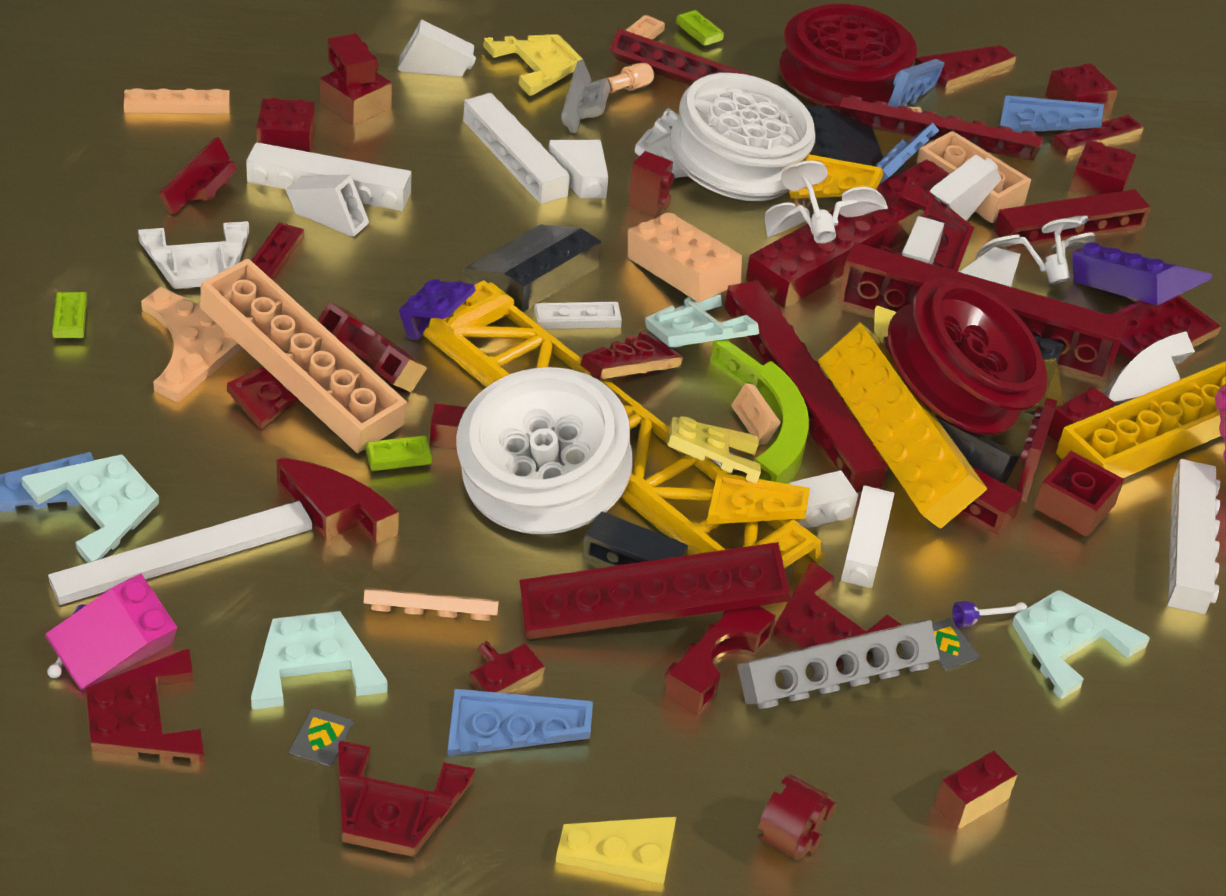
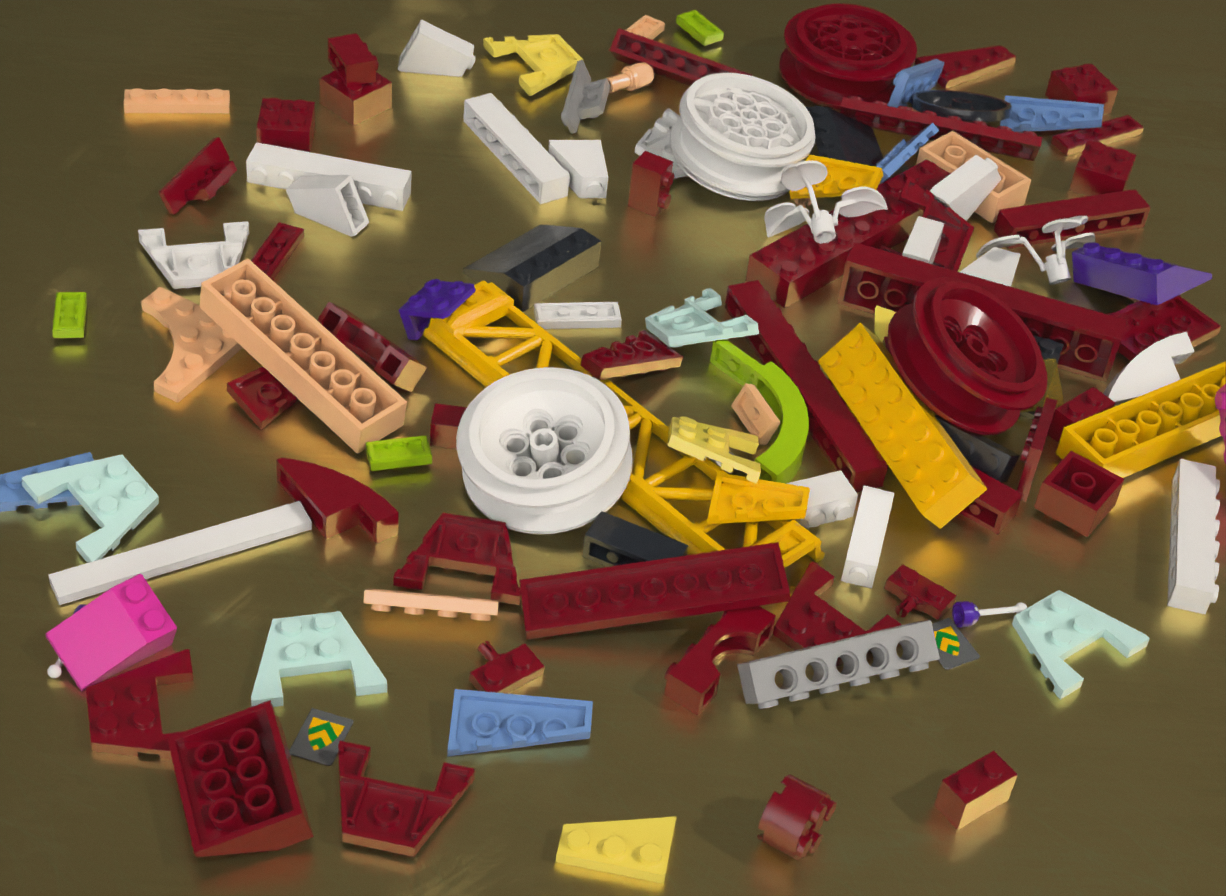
light nougat brick [628,212,742,302] -> none
none -> dark red slope [167,700,314,857]
none -> dark red wing [393,513,521,605]
none -> dark red plate [884,564,957,620]
none -> black dish [911,90,1012,123]

